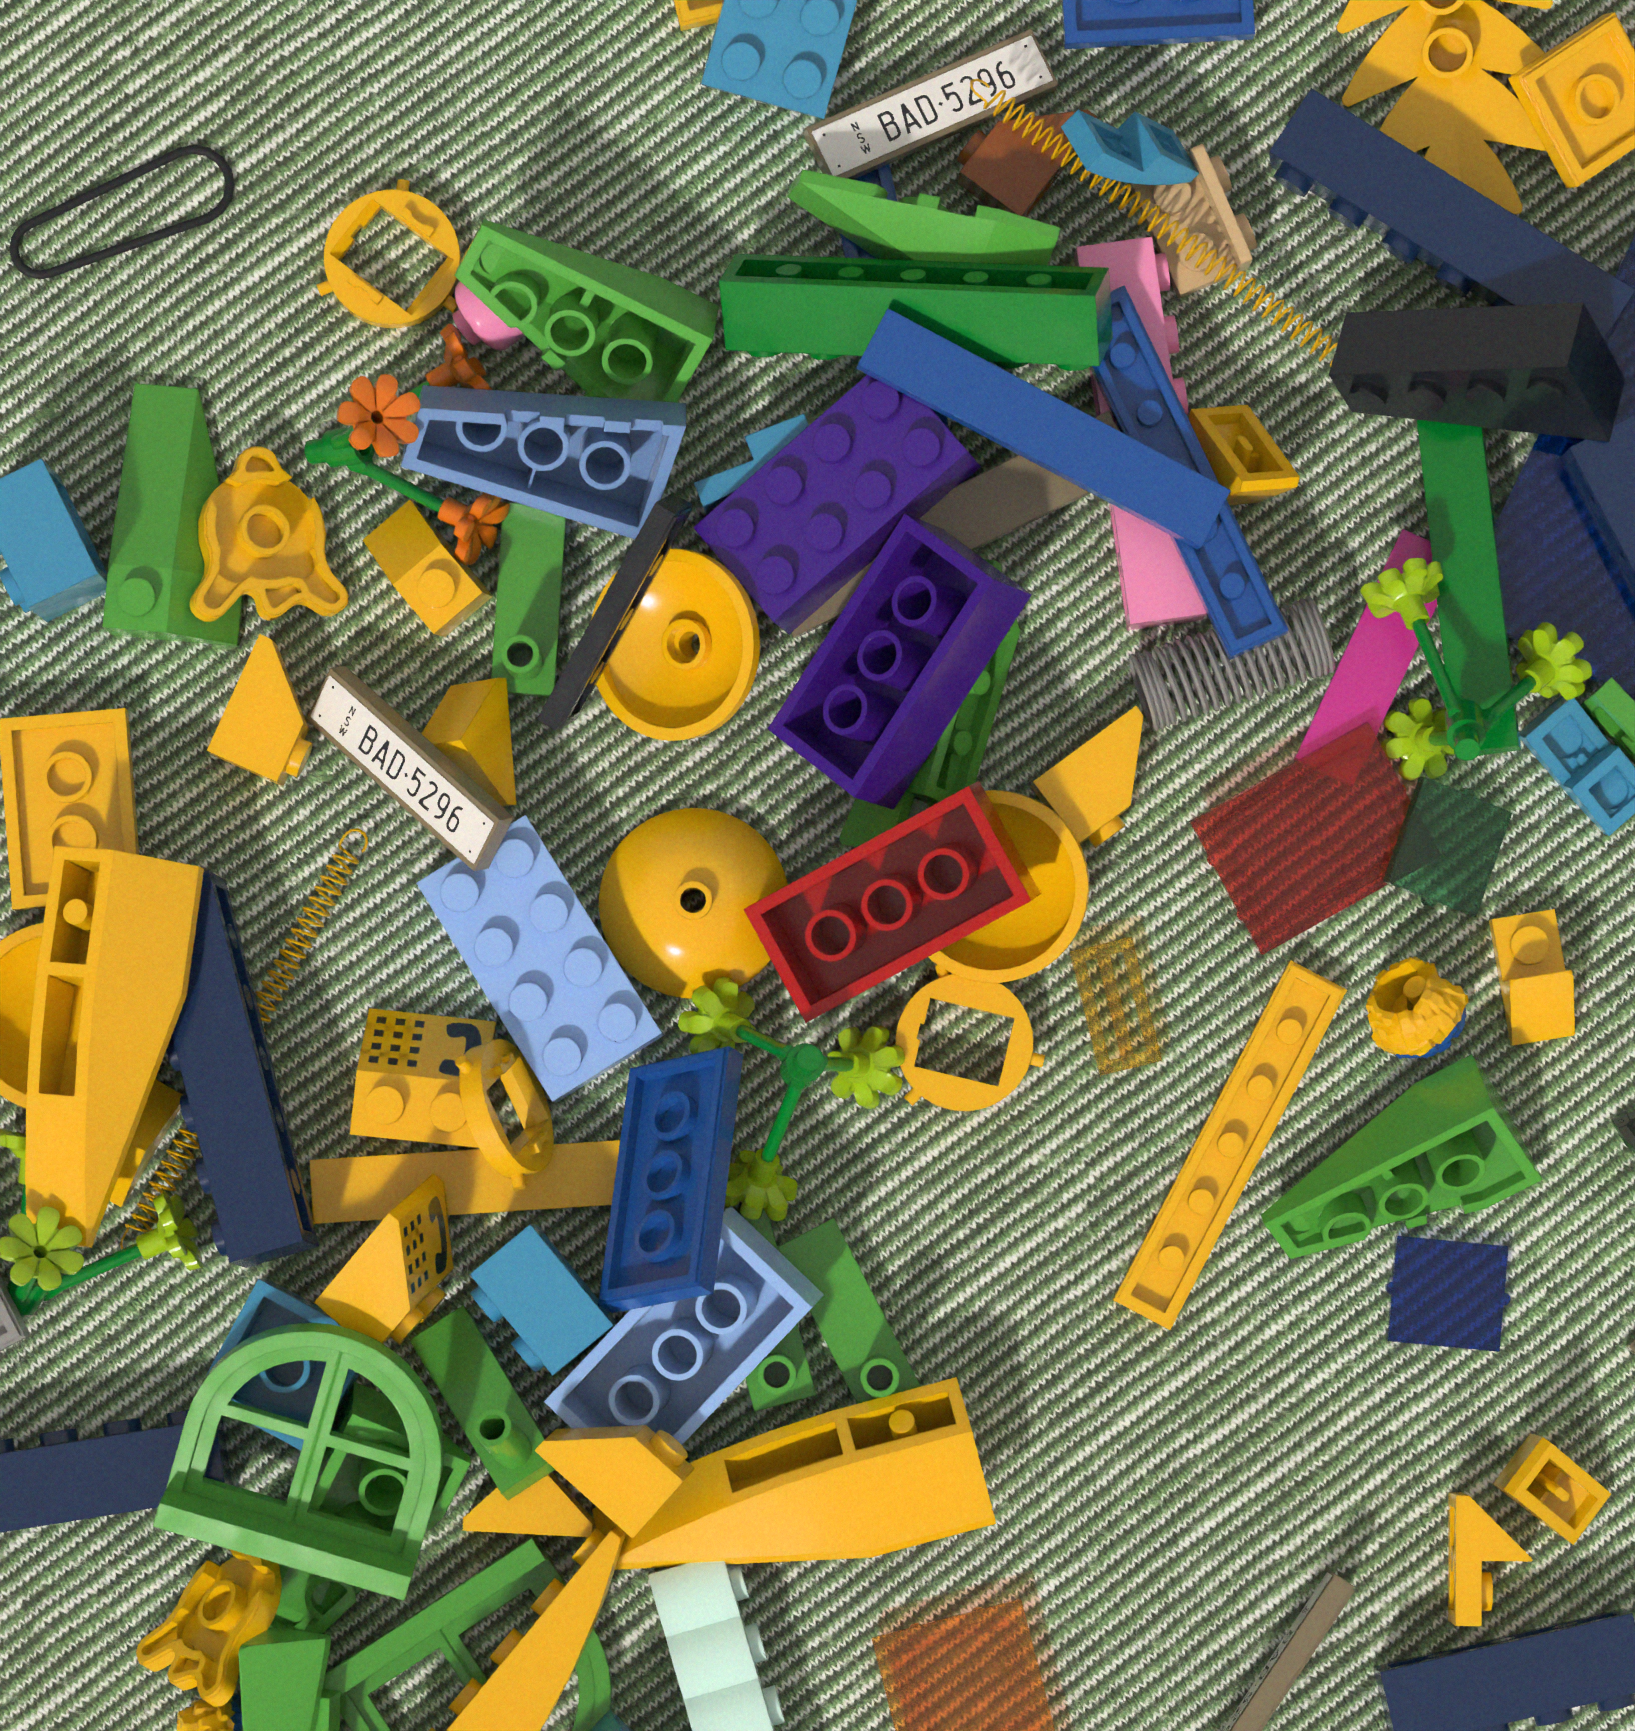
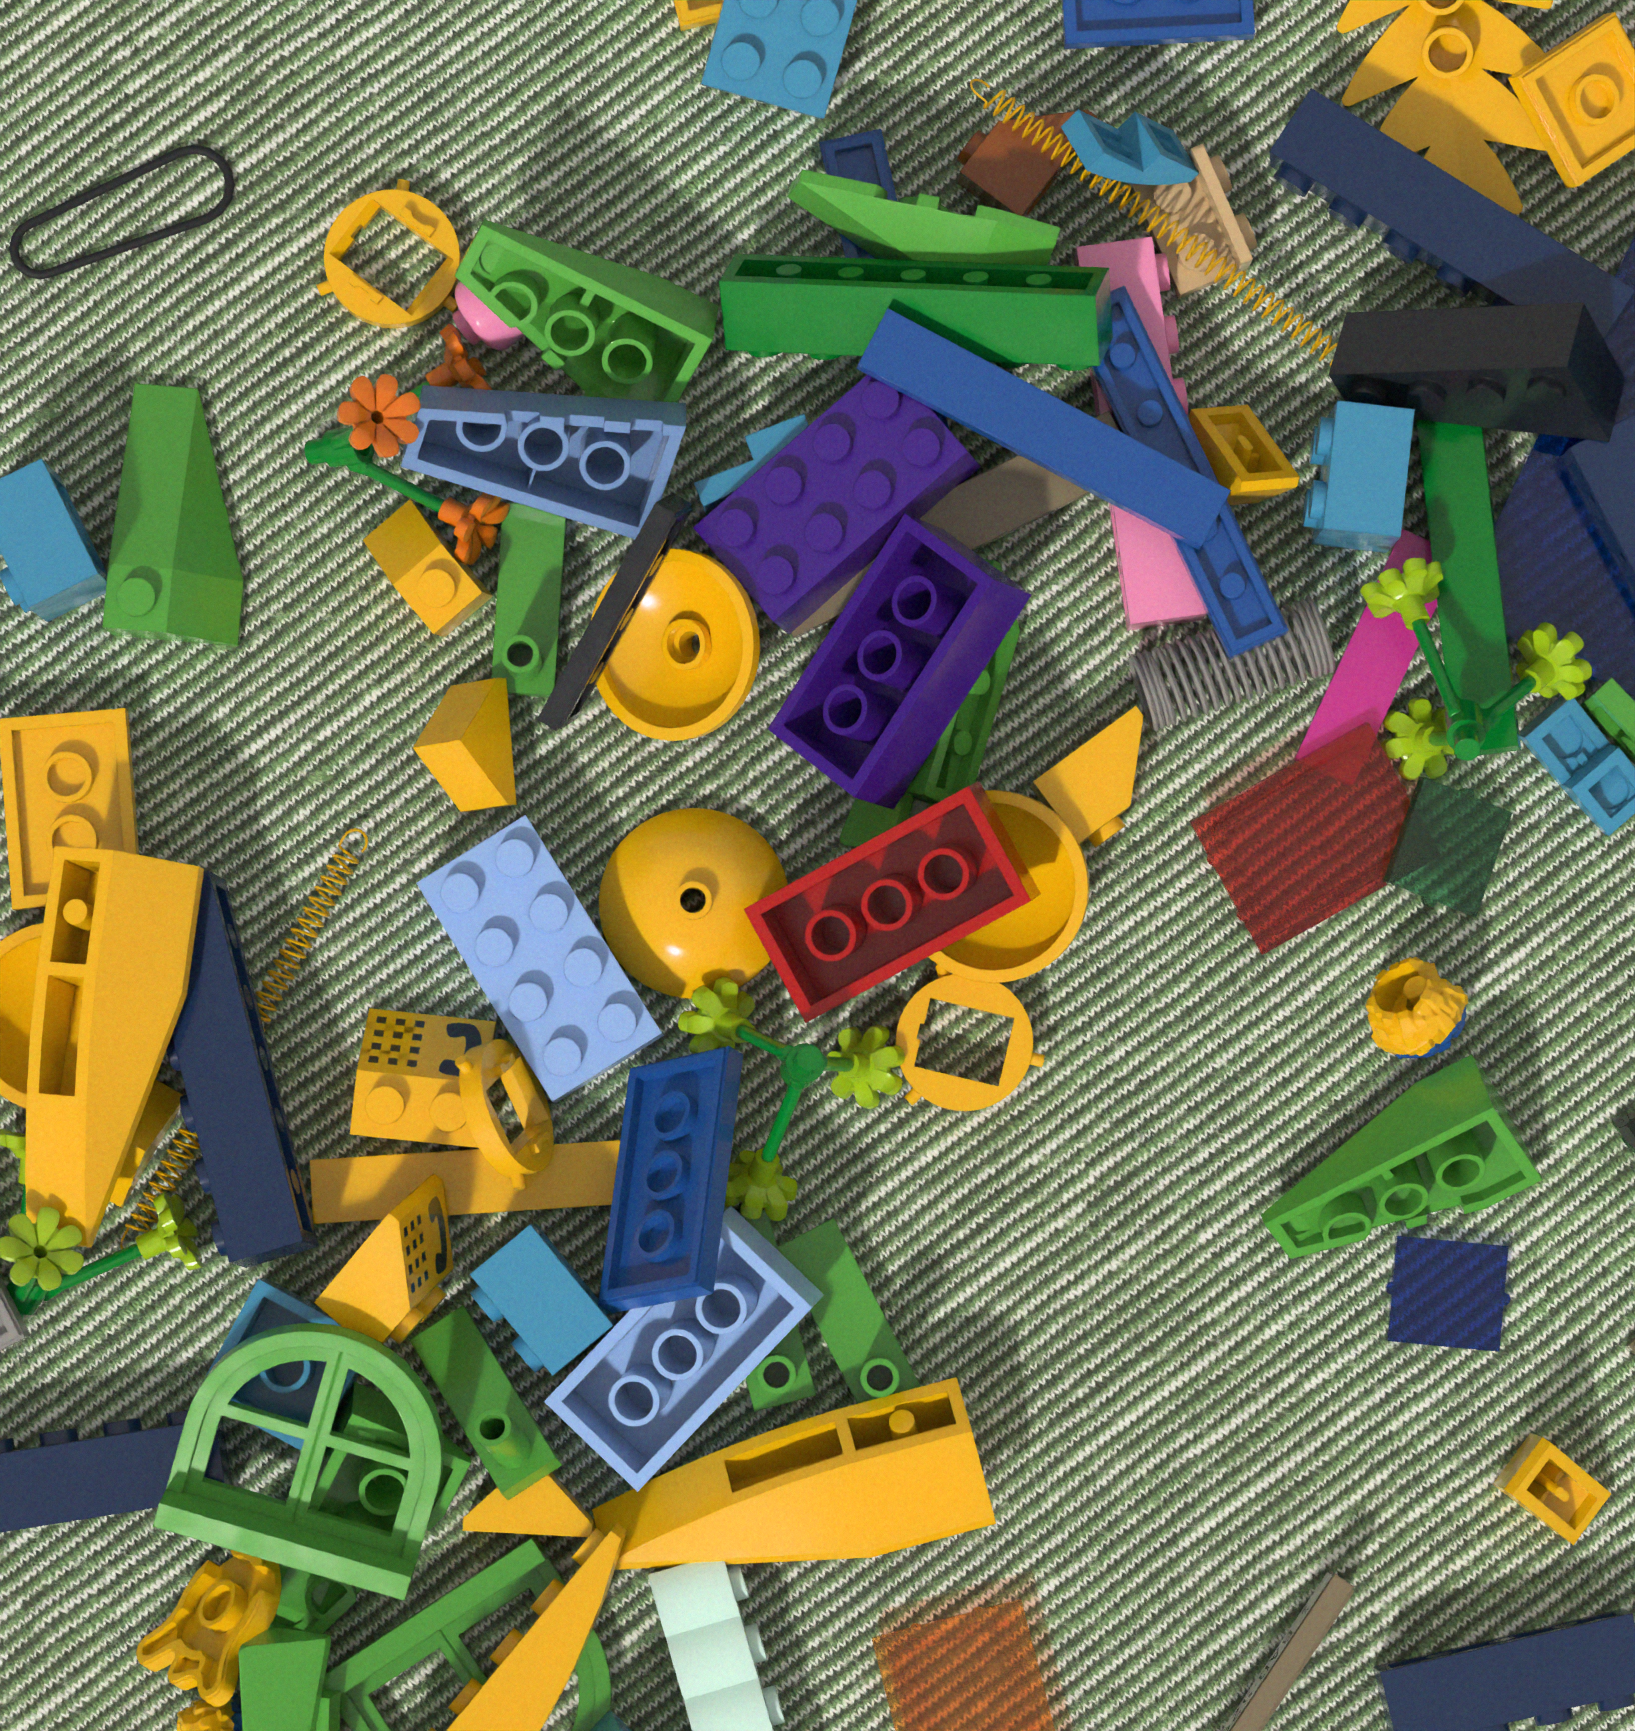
yellow tile [189,446,349,622] -> none
yellow slope [207,634,313,787] -> none
tile [306,666,514,871] -> none
yellow slope [535,1425,695,1539] -> none
white tile [803,29,1059,180] -> none
clear yellow tile [1069,937,1162,1076] -> none
yellow tile [1112,960,1347,1330] -> none
yellow slope [1448,1492,1533,1626] -> none
yellow slope [1489,909,1575,1046] -> none
none -> dark azure brick [1302,400,1415,553]

